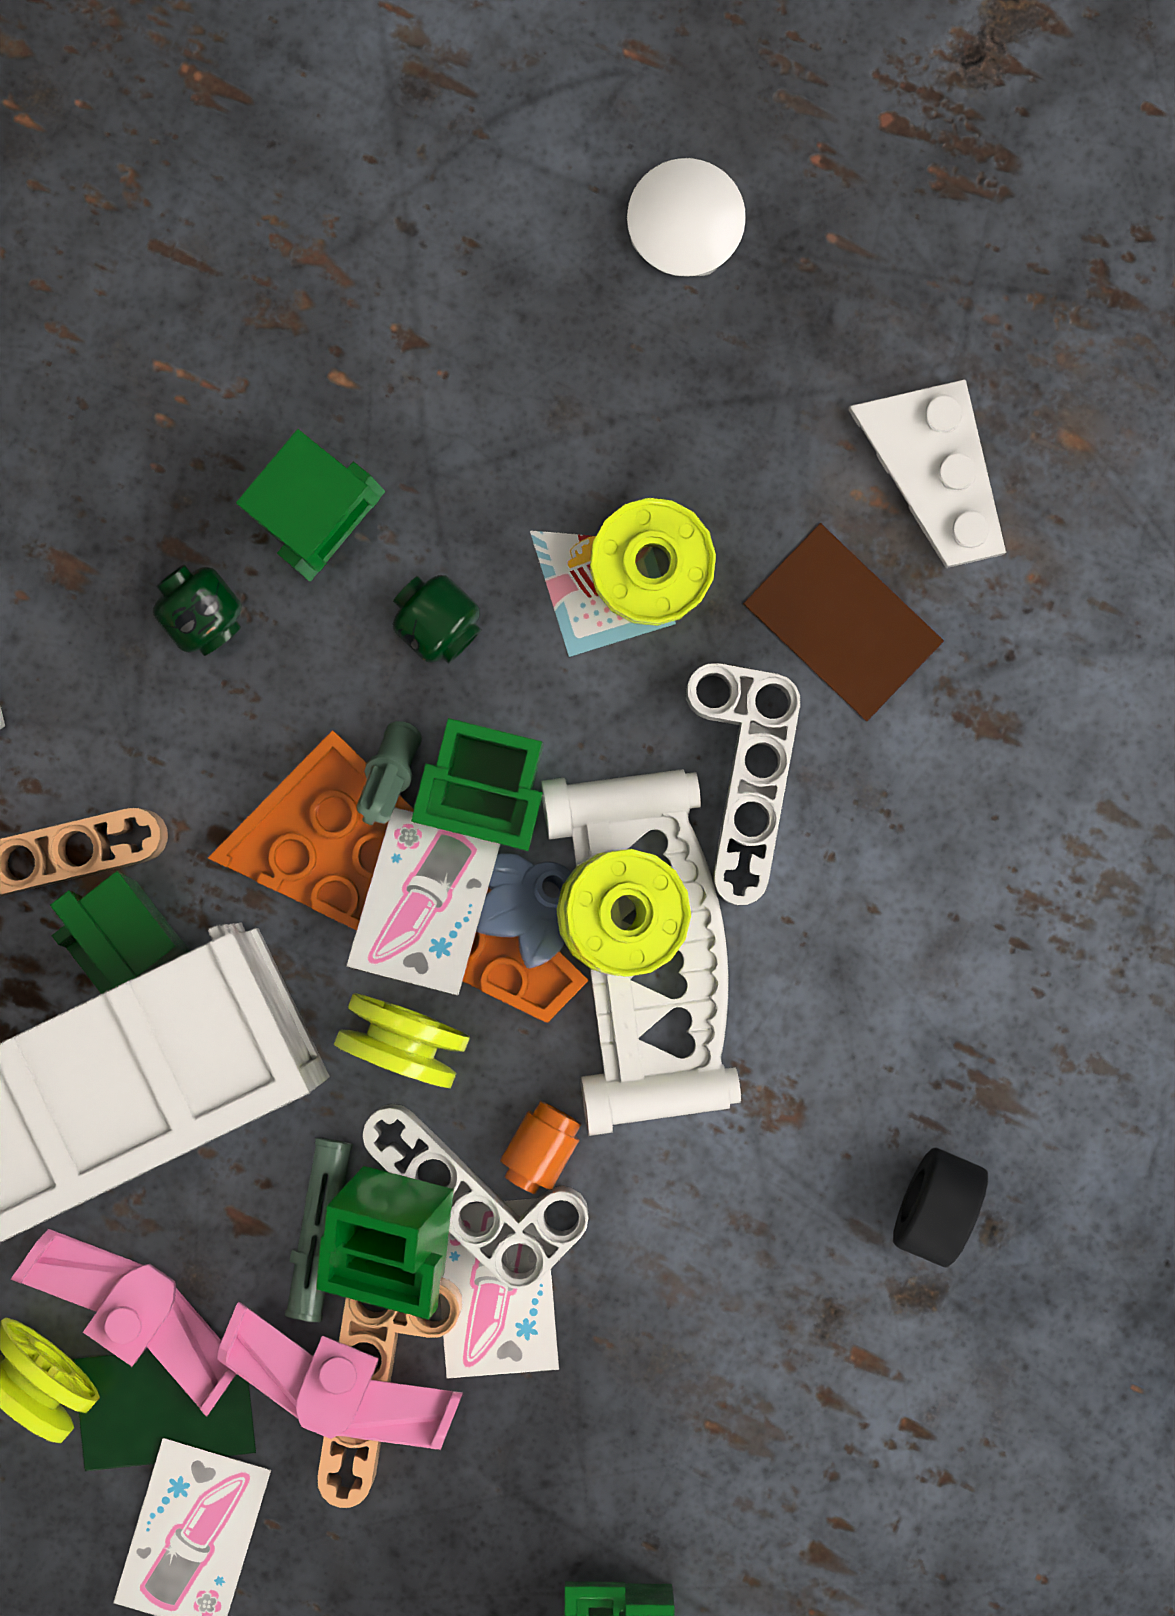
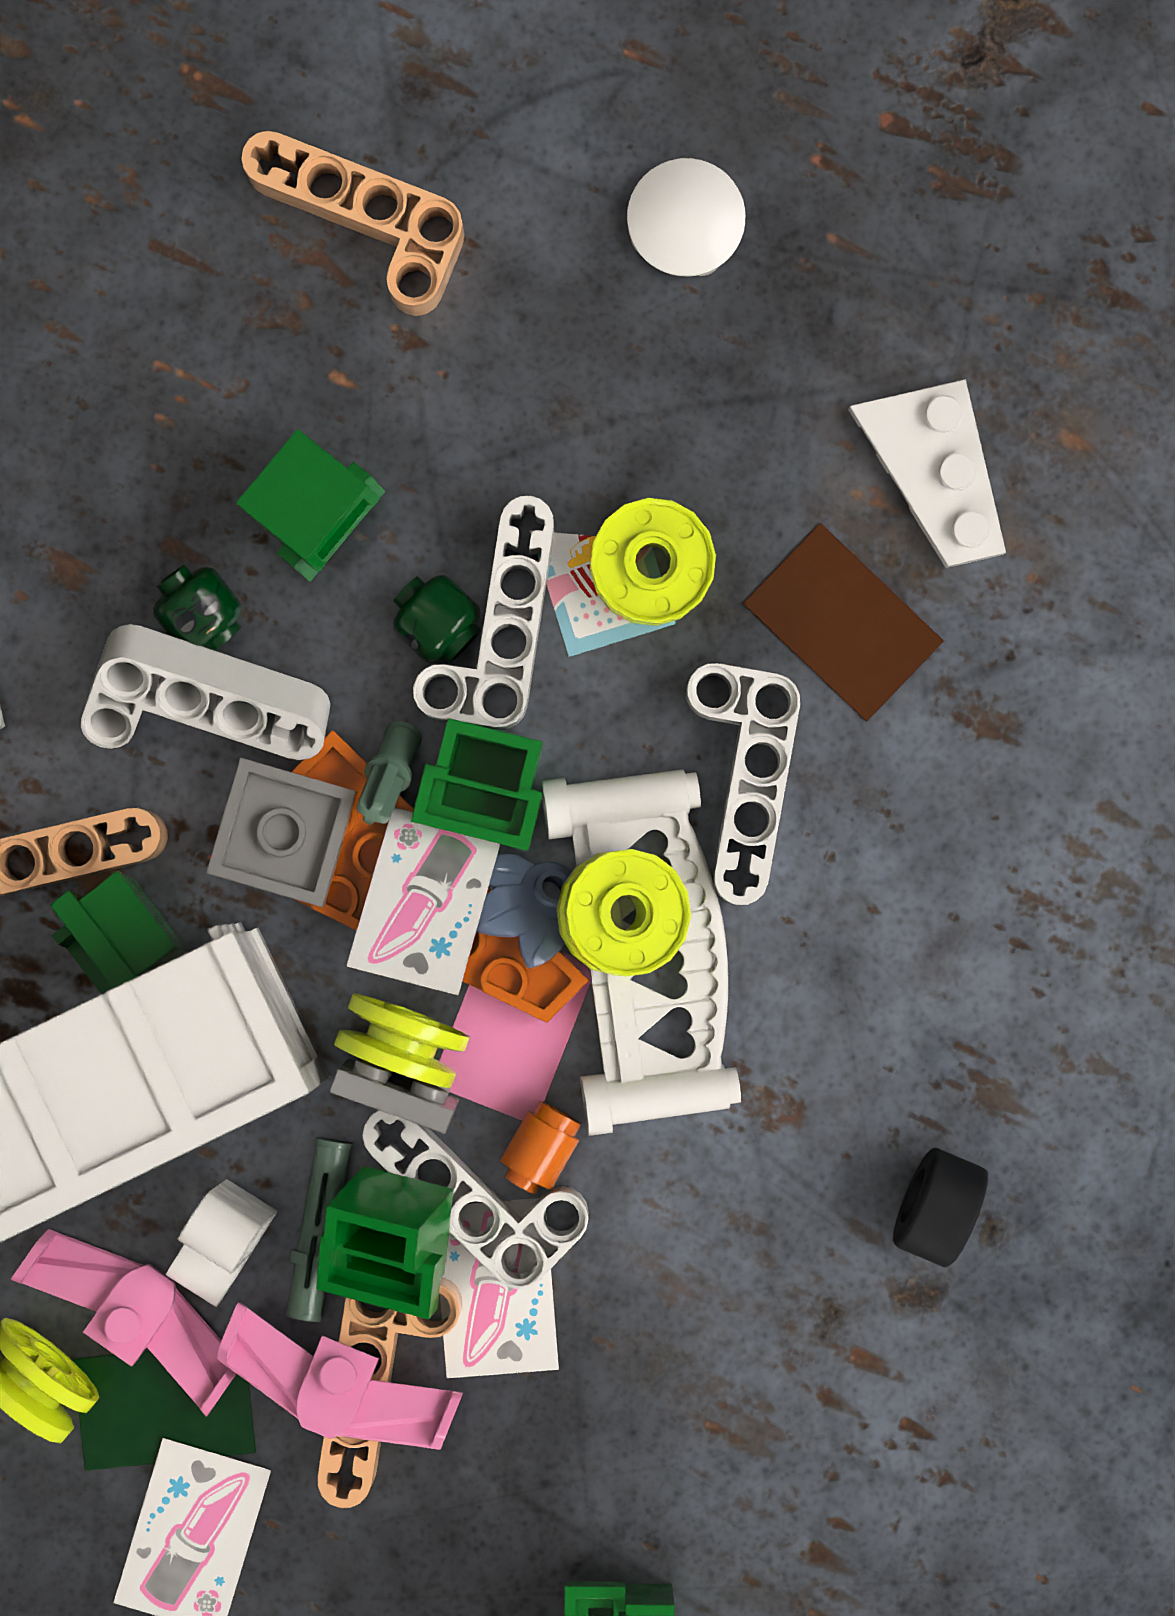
none -> white beam [81,624,330,760]
none -> white beam [166,1179,277,1307]
none -> light grey plate [206,757,358,907]
none -> light nougat beam [241,131,465,316]
none -> light grey plate [330,1058,460,1134]
none -> white beam [413,496,554,730]
none -> bright pink sticker [439,951,591,1120]

